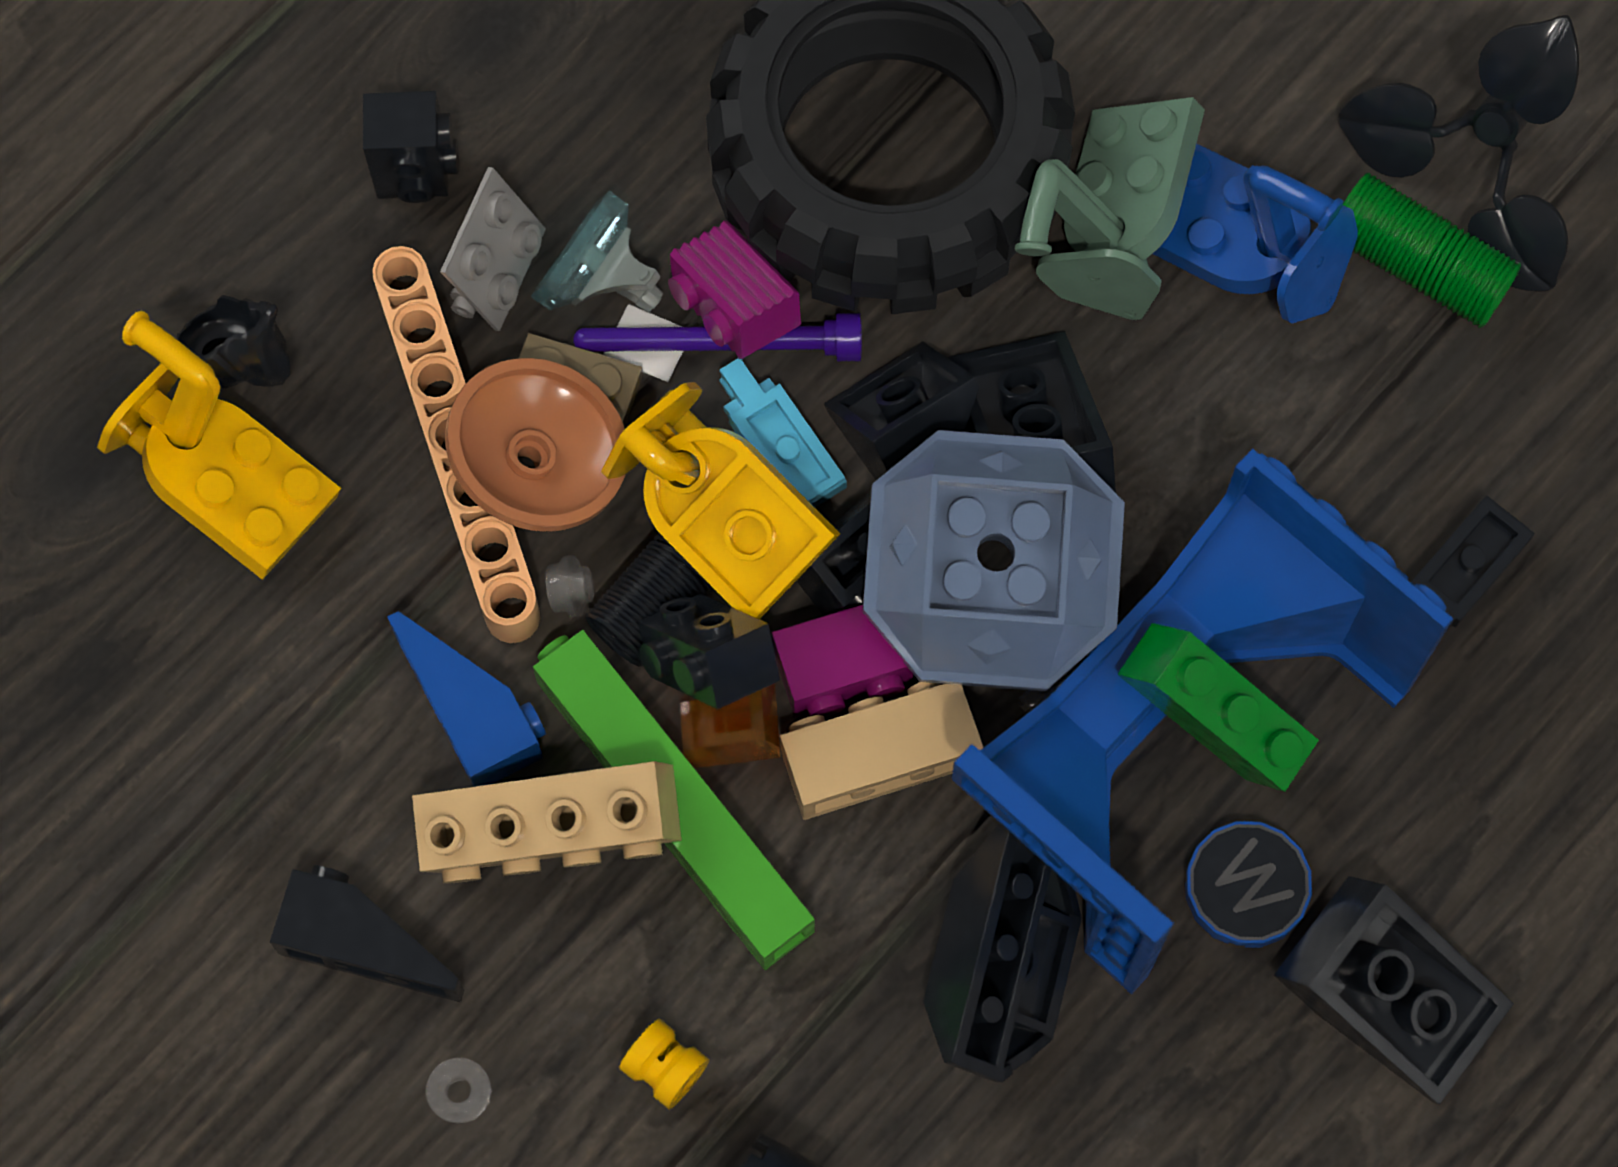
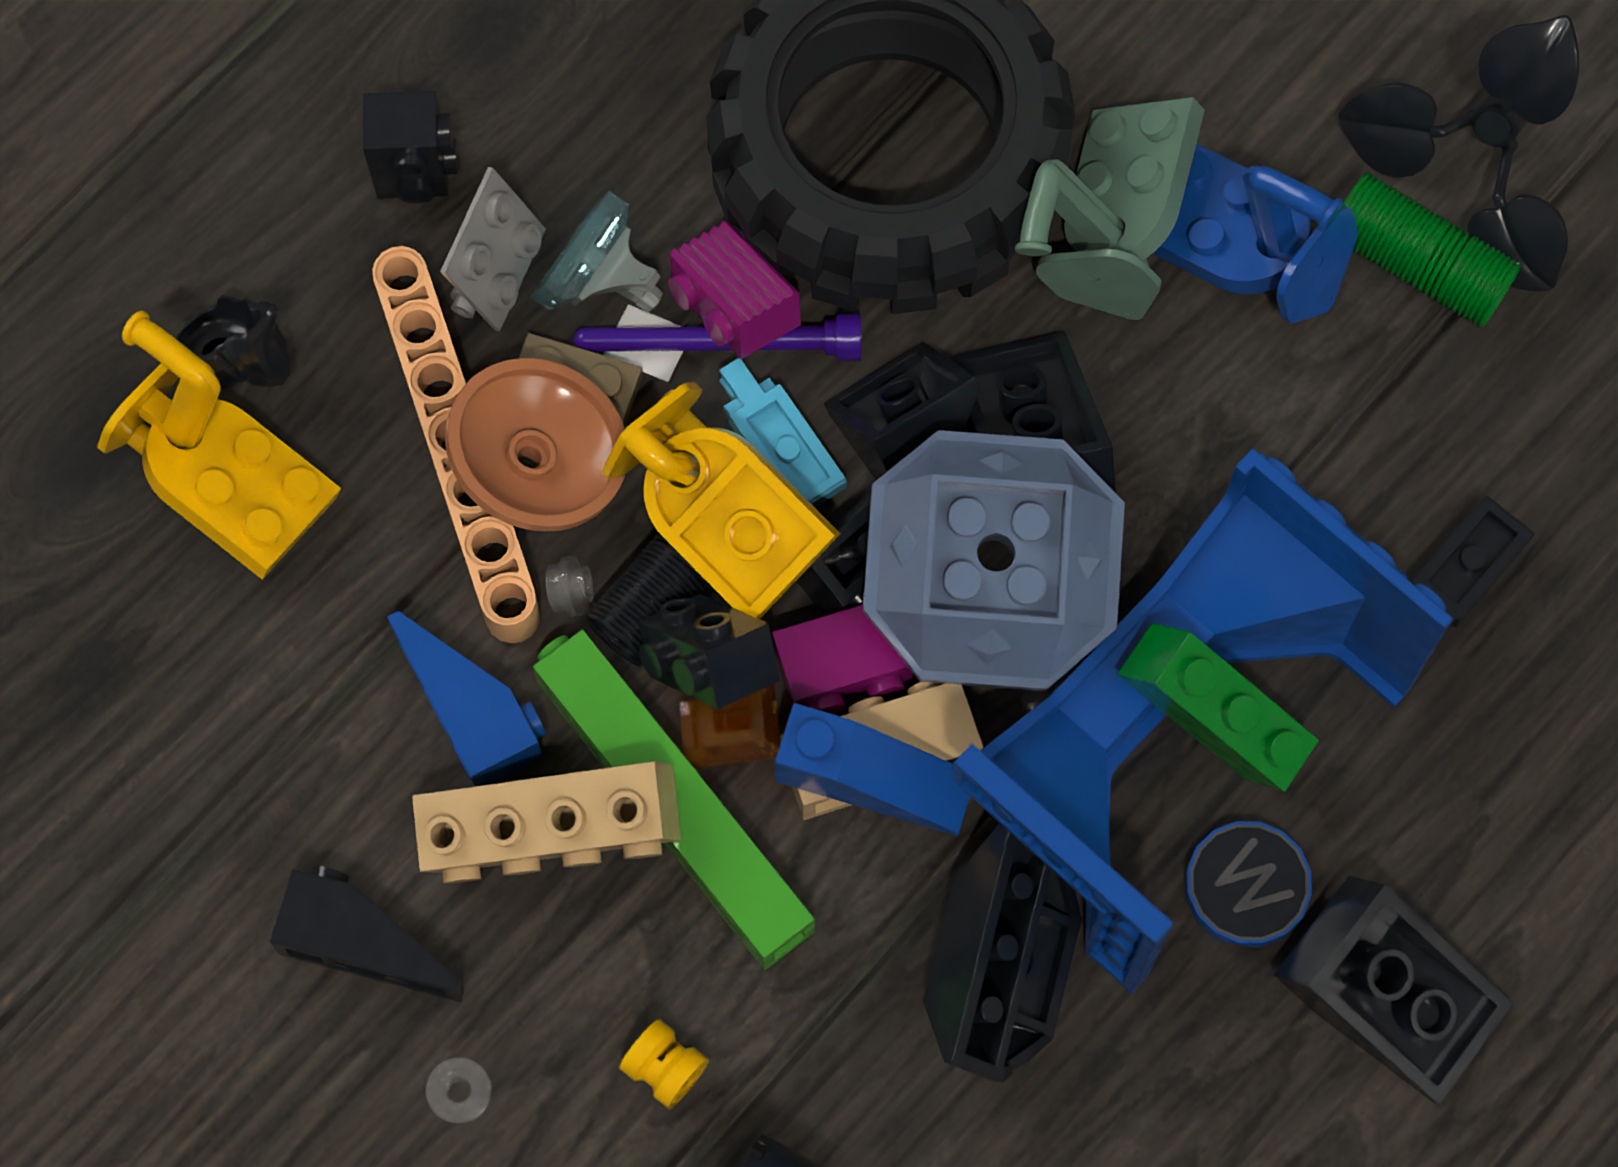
none -> blue slope [775,703,970,836]

